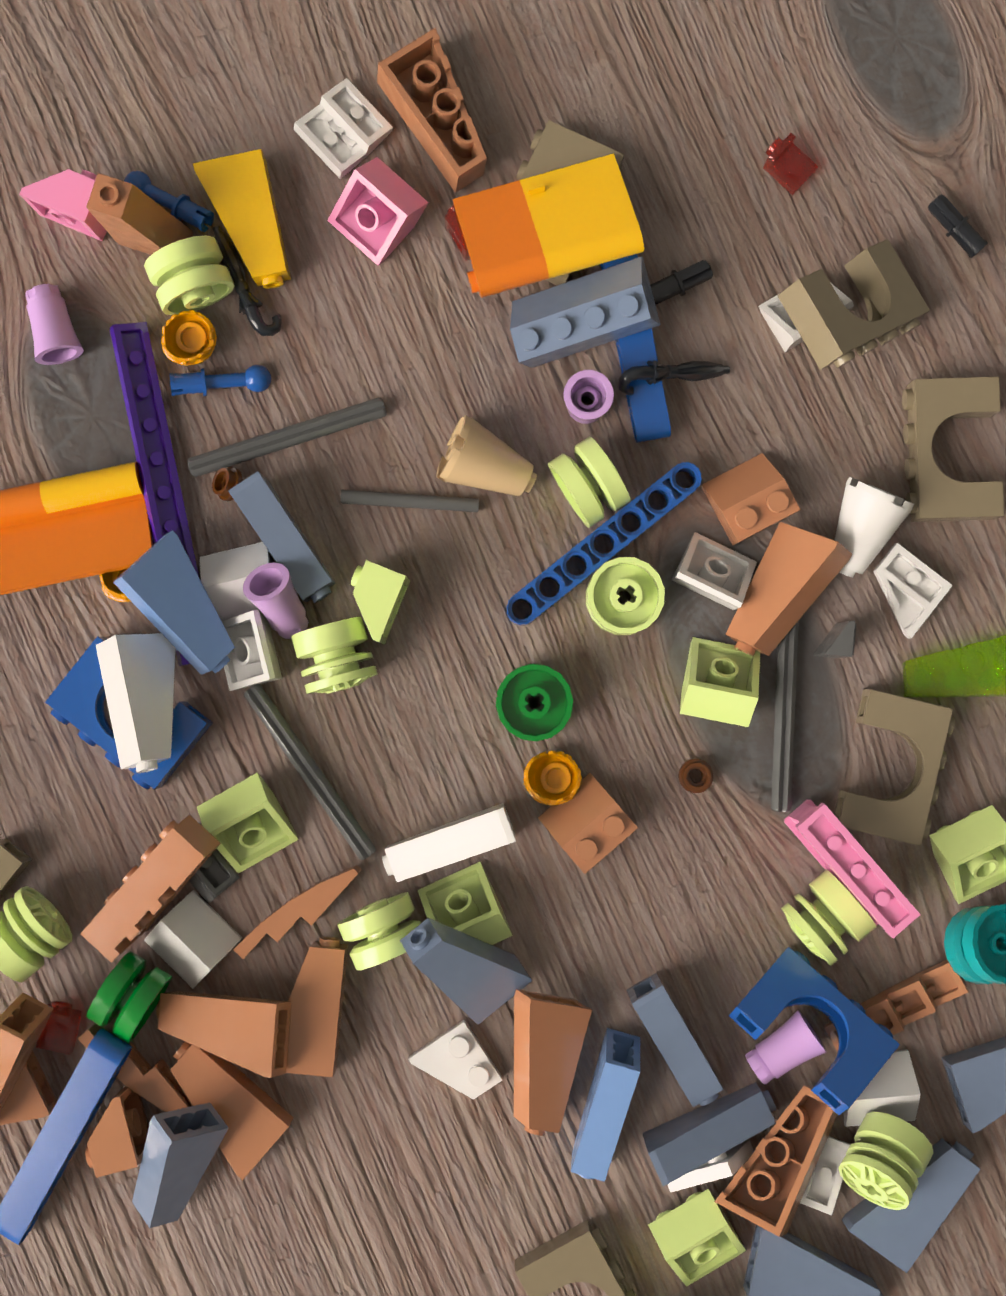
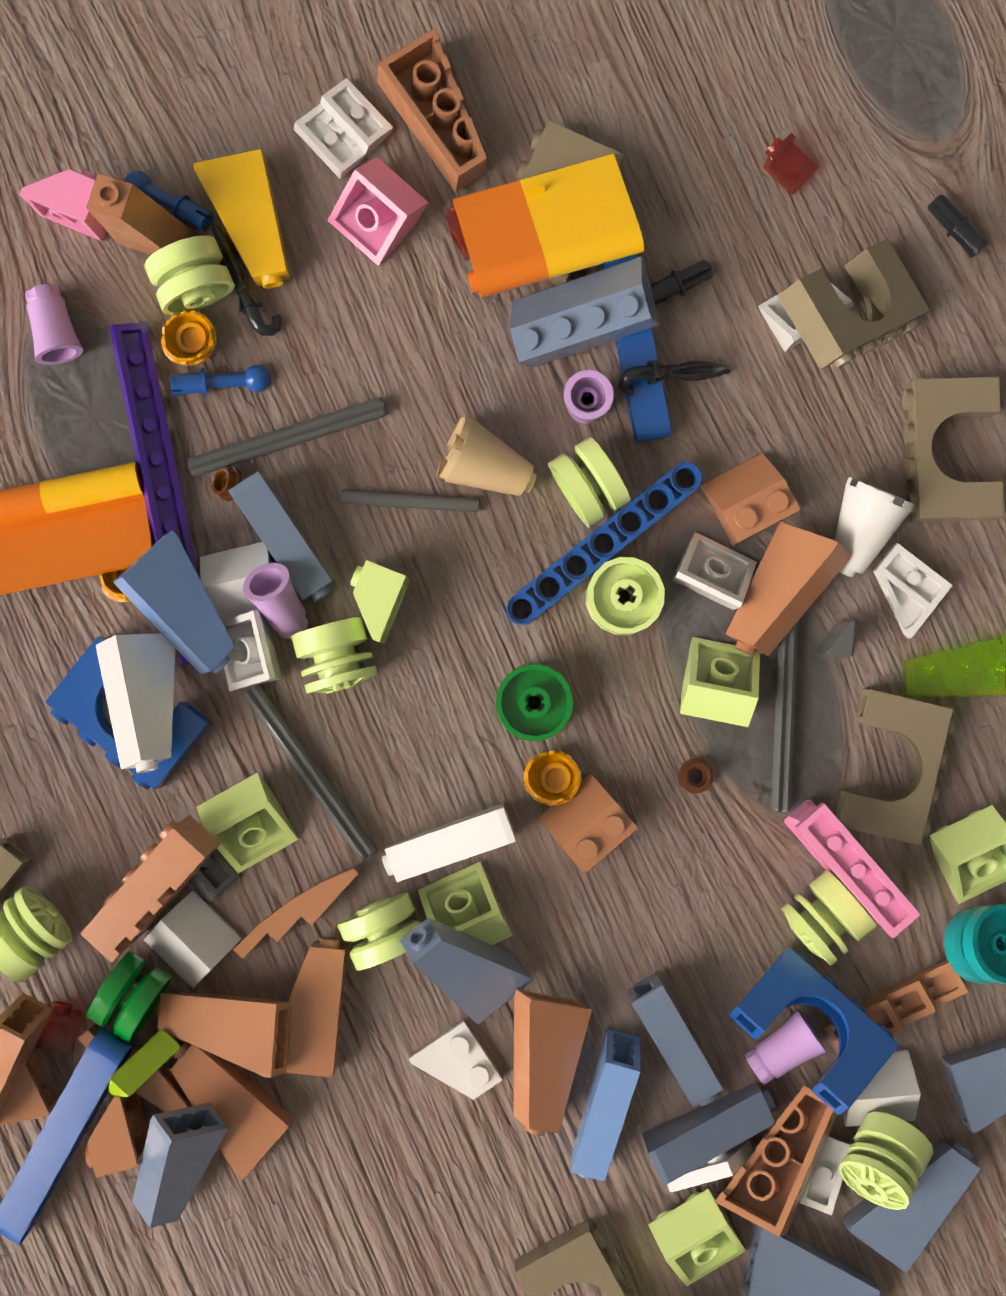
none -> lime slope [108,1030,180,1097]

